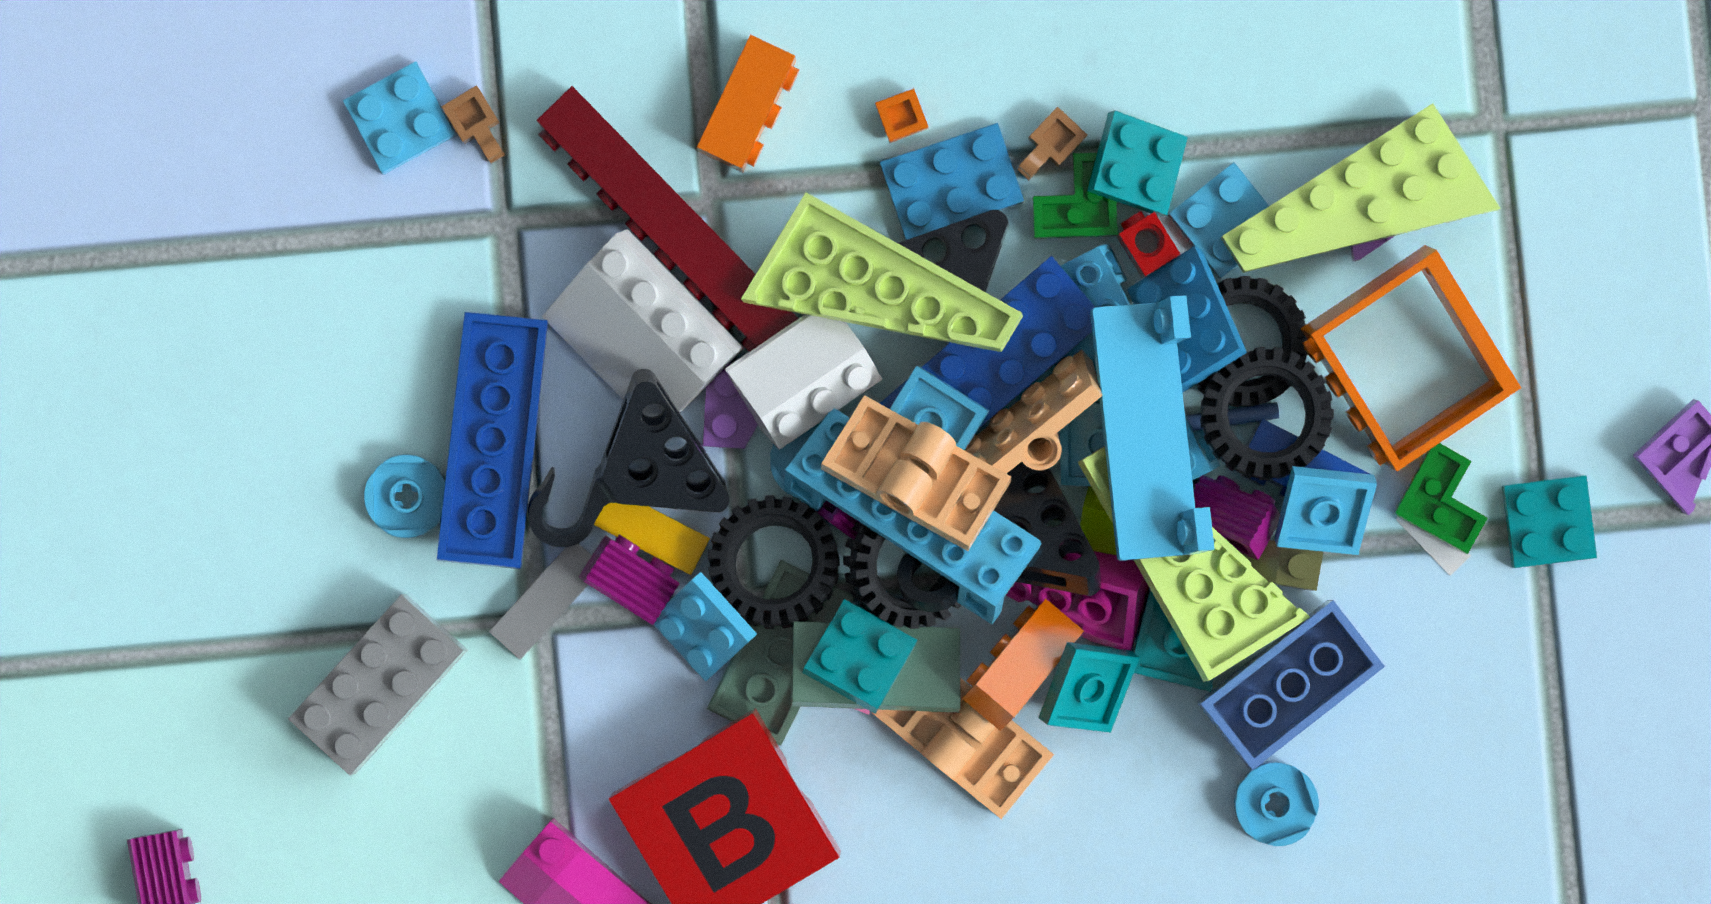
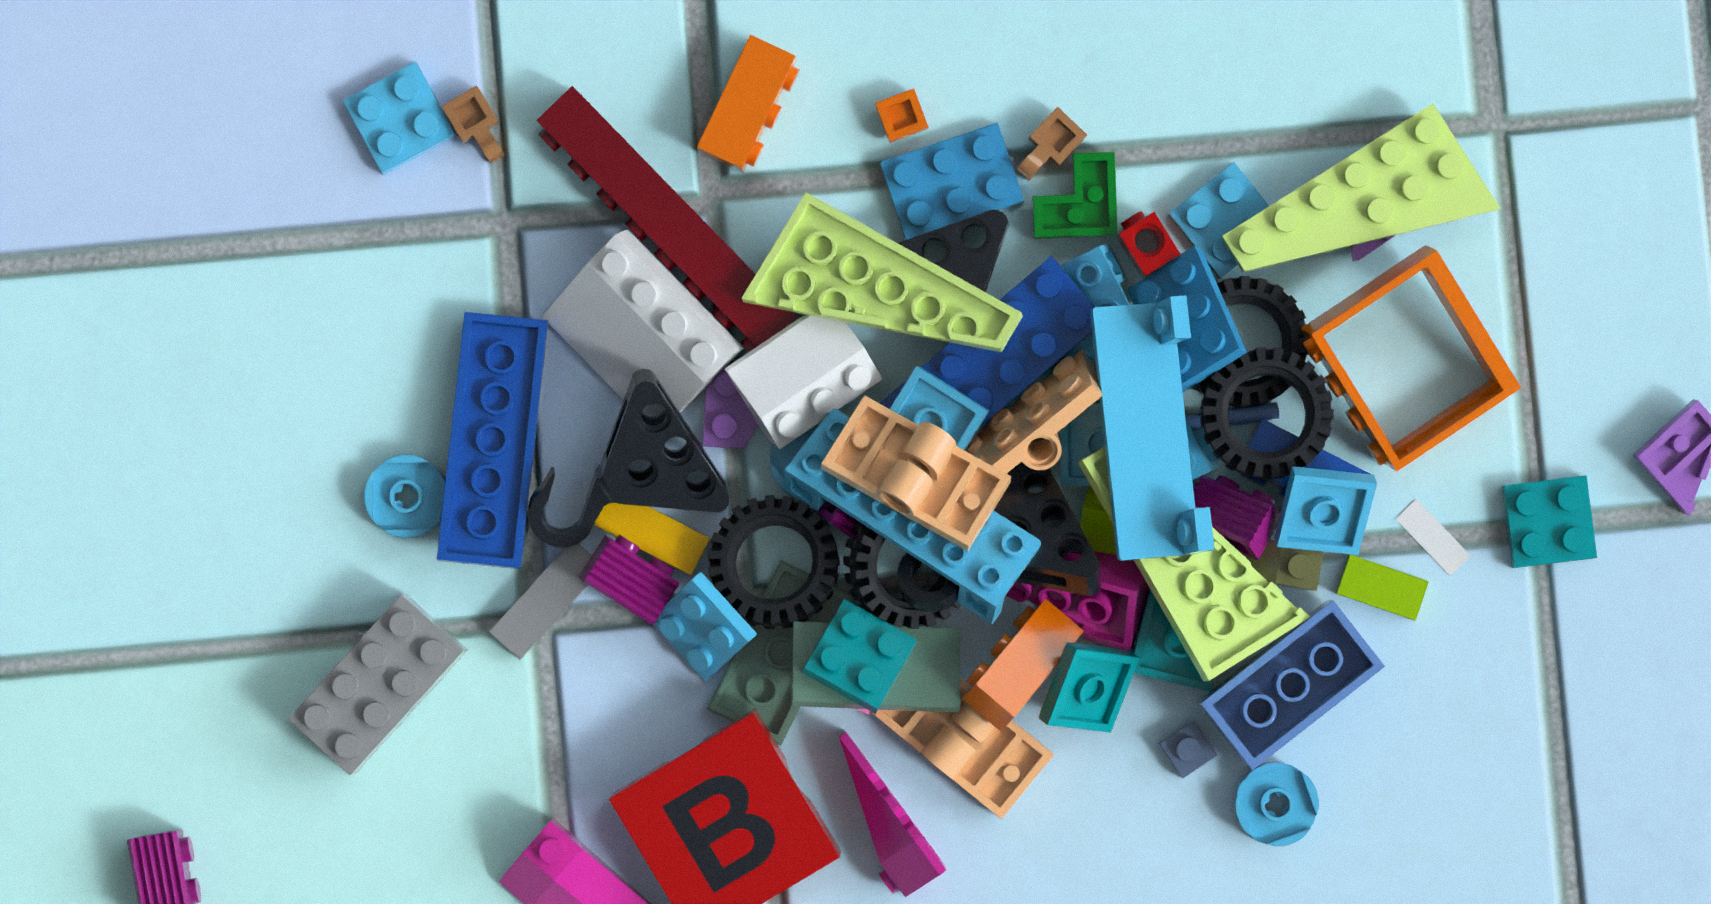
teal plate [1087,110,1188,217] -> none
green plate [1393,443,1488,554] -> none
none -> dark pink wedge [839,731,947,897]
none -> sand blue plate [1159,720,1217,778]
none -> lime tile [1335,554,1429,621]

